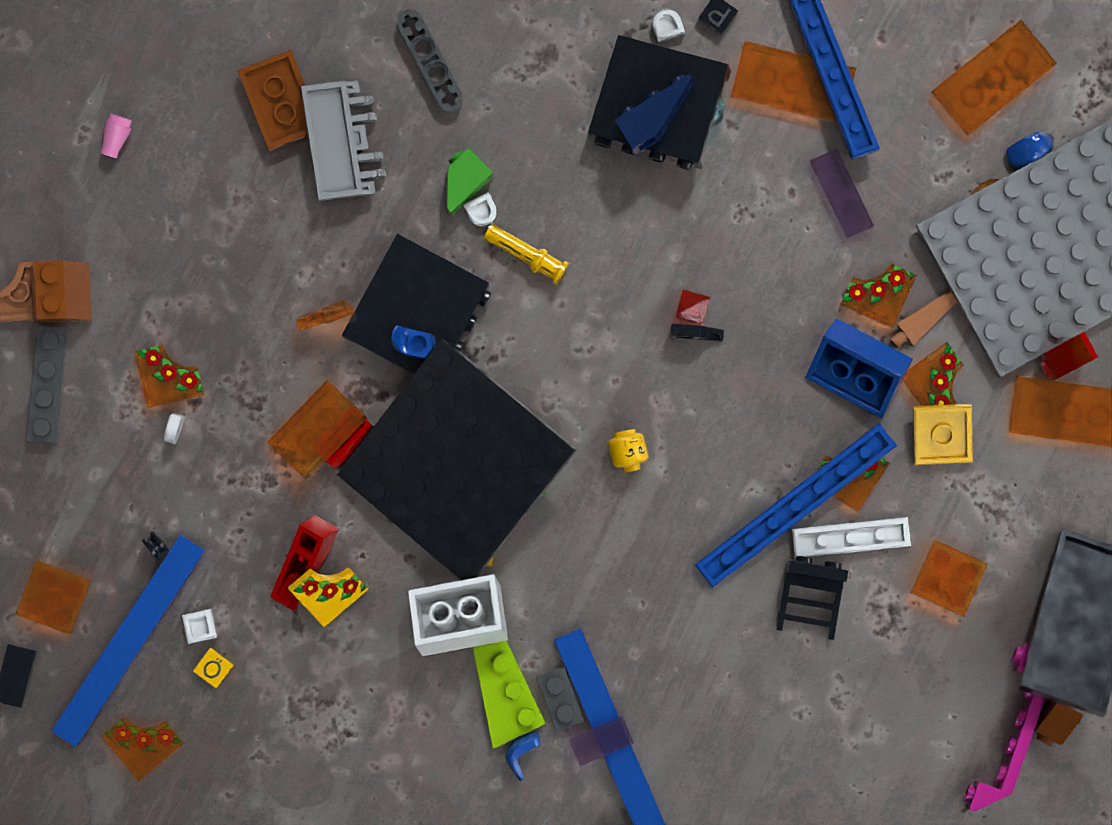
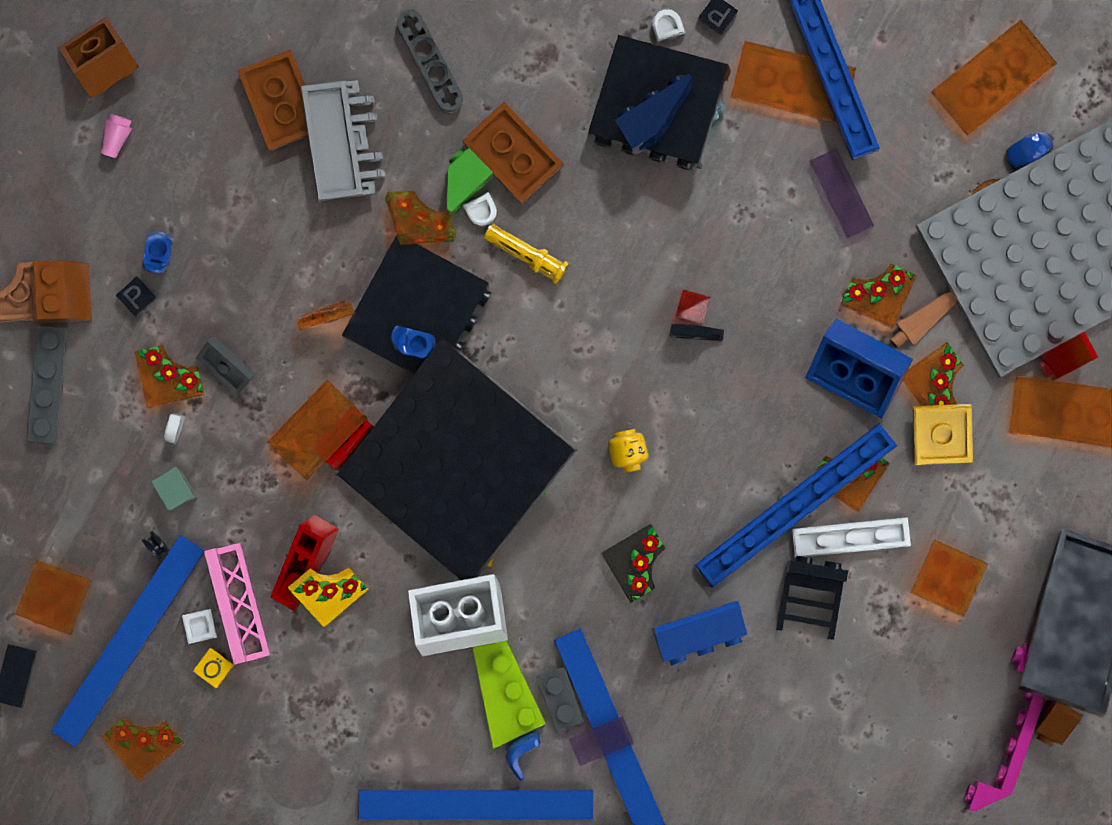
none -> dark orange slope [58,17,139,98]
none -> black tile [115,276,157,317]
none -> blue hair [142,232,173,274]
none -> sand green panel [151,467,197,511]
none -> dark grey plate [195,336,256,397]
none -> bright pink fence [204,543,270,665]
none -> blue tile [359,790,593,820]
none -> clear orange tile [385,191,457,244]
none -> dark orange plate [462,102,564,205]
none -> clear smoke tile [601,524,666,603]
none -> blue slope [652,601,747,665]

